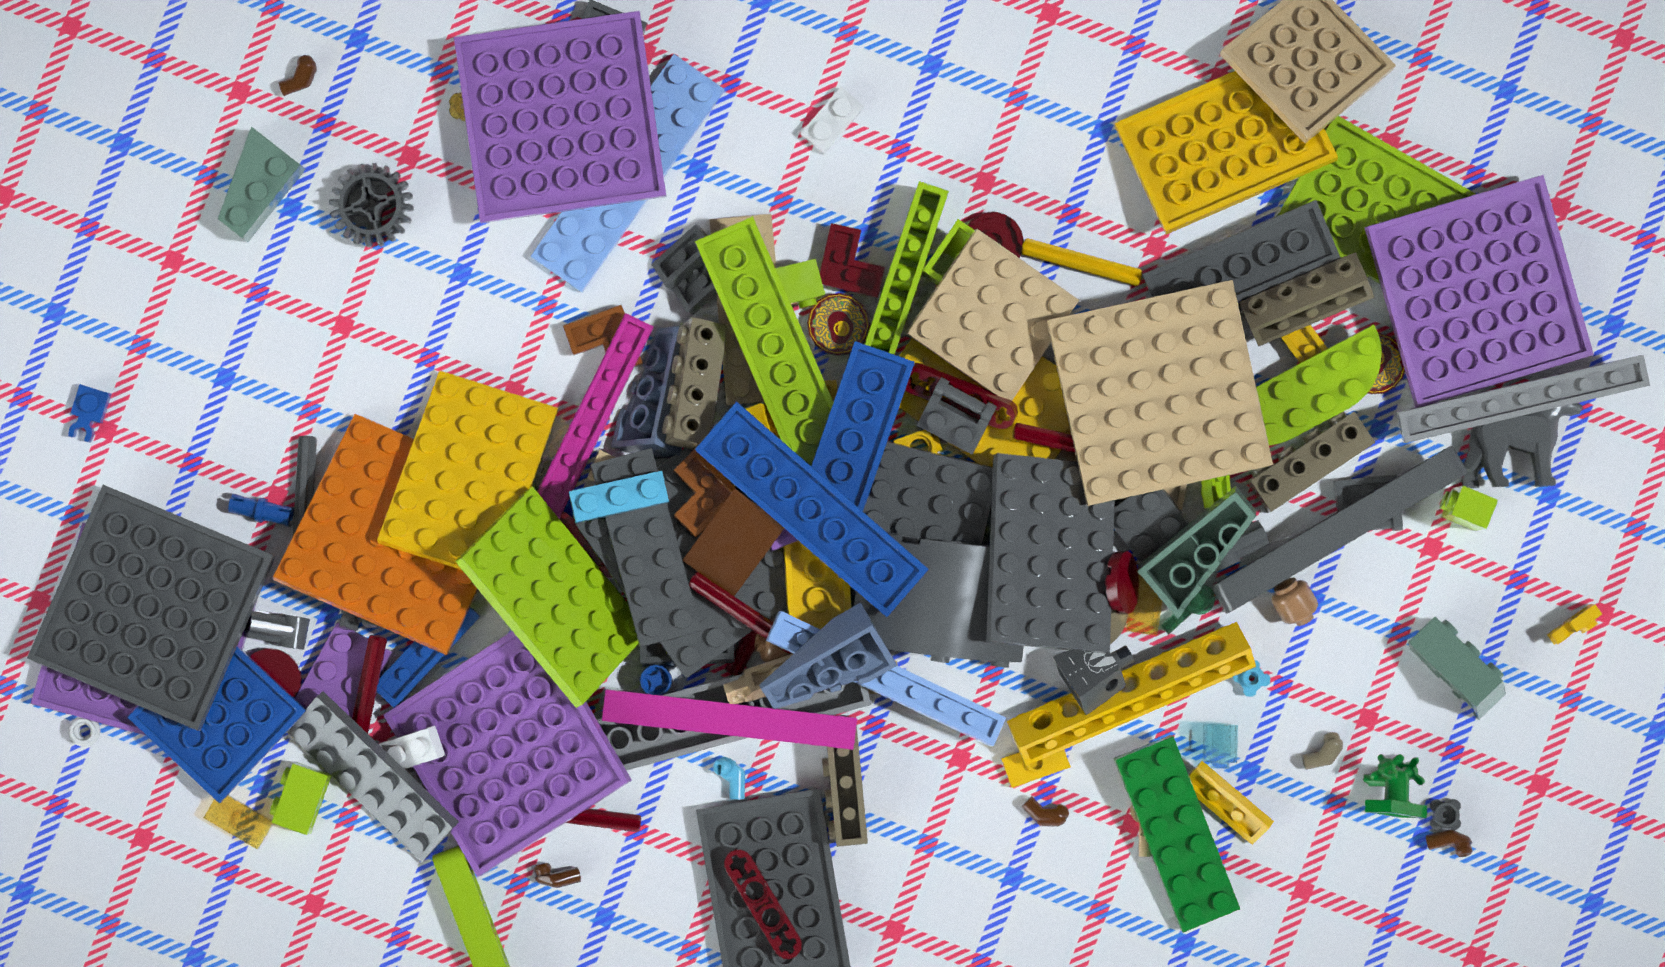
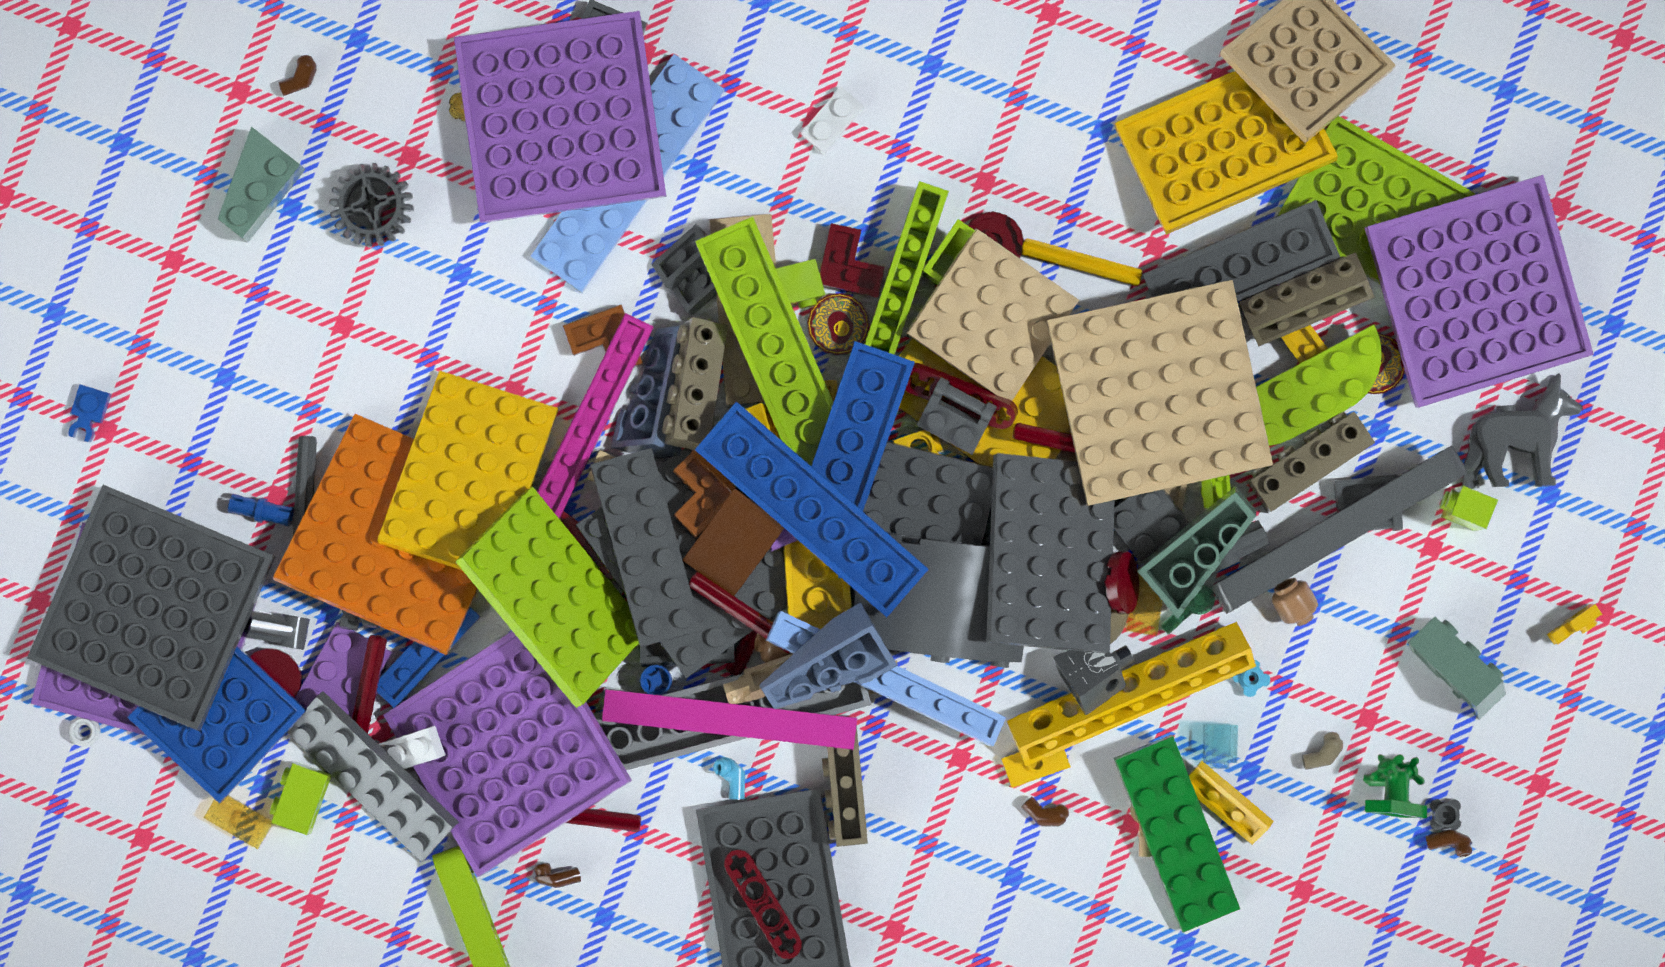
medium azure plate [568,471,669,523] -> none
light grey plate [1396,355,1651,443] -> none

